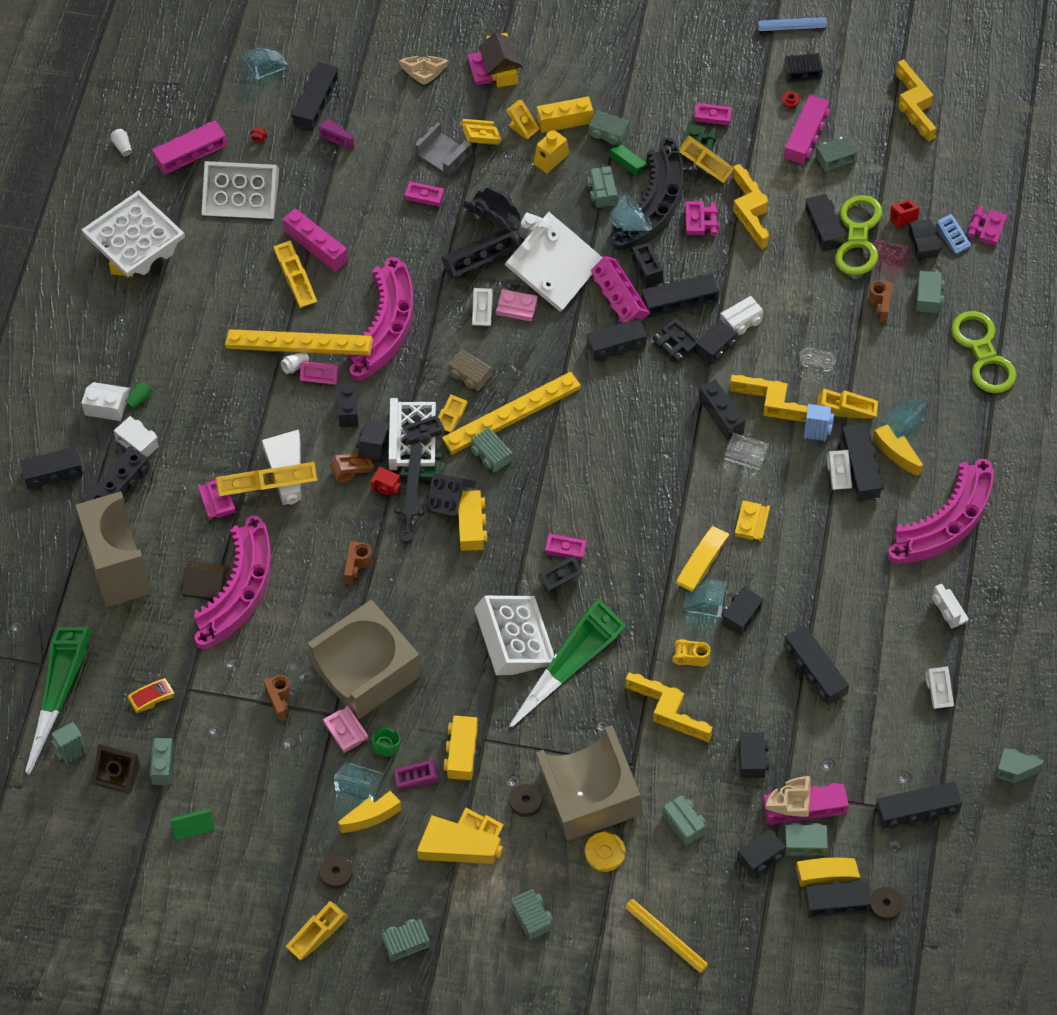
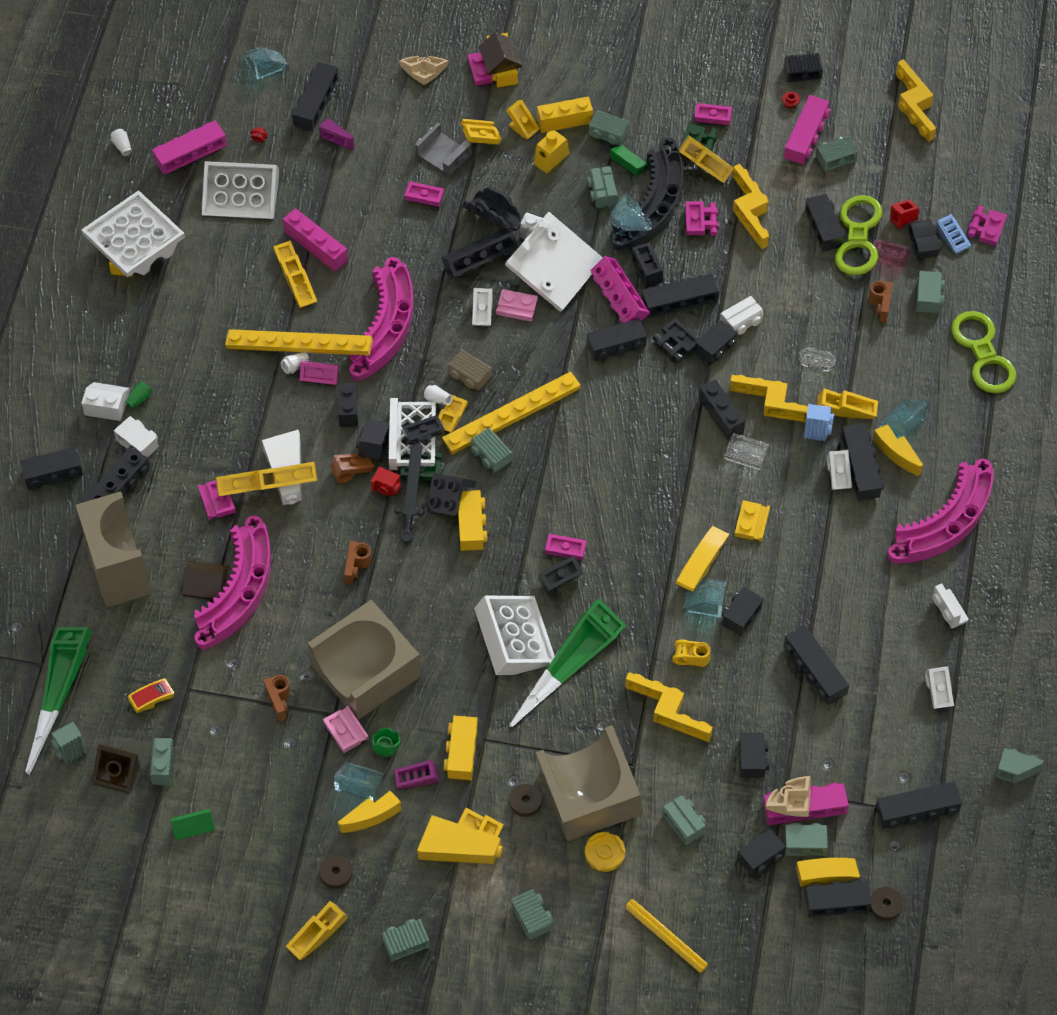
light blue axle [758,17,827,31] -> none
none -> white cone [424,385,453,405]

